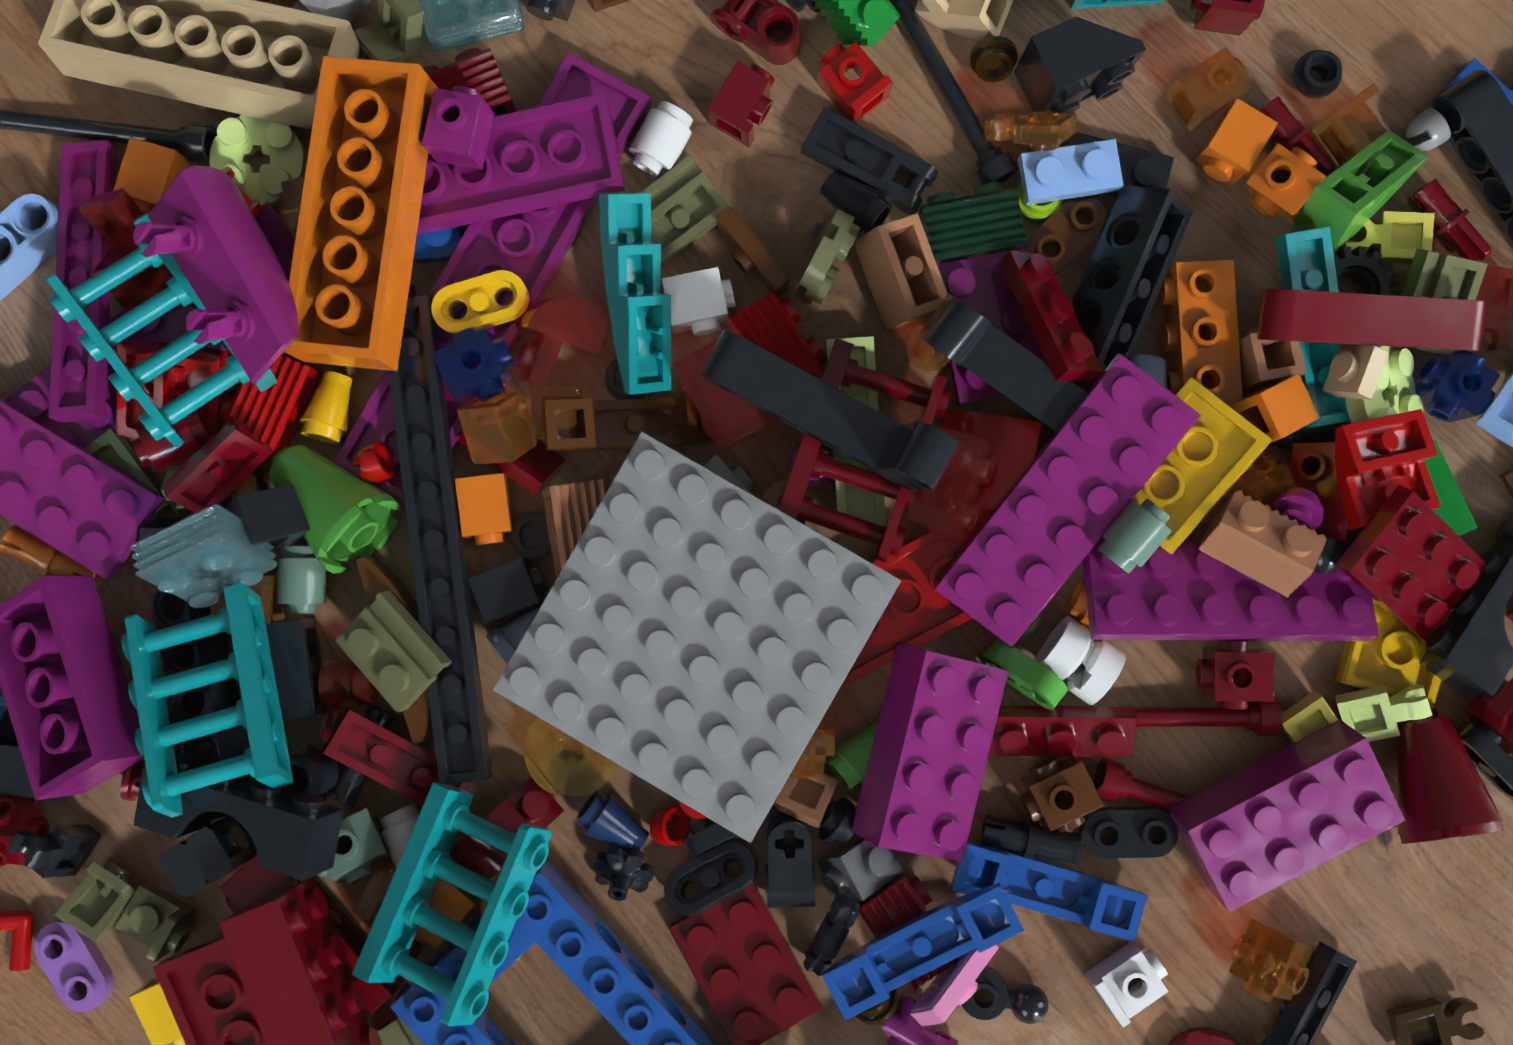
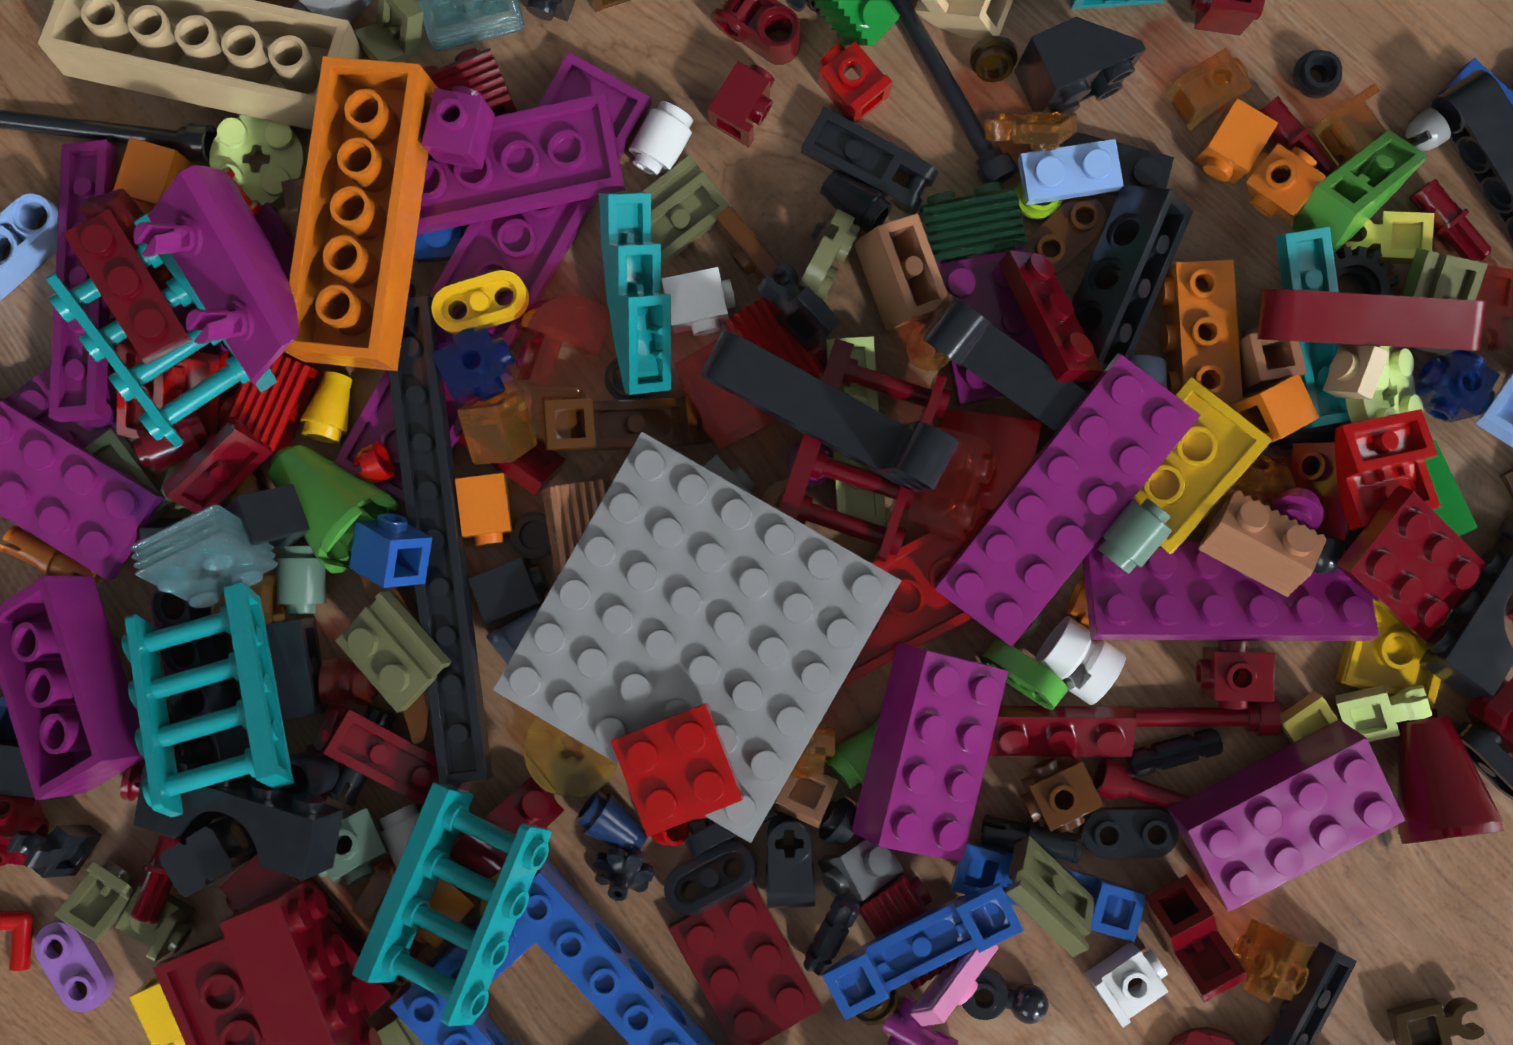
none -> dark red plate [63,209,192,365]
none -> dark red axle [131,832,194,924]
none -> blue brick [349,514,432,588]
none -> red plate [611,703,744,837]
none -> black plate [757,261,841,352]
none -> olive plate [1005,836,1095,957]
none -> black axle [1127,728,1223,777]
none -> dark red brick [1144,874,1247,1003]

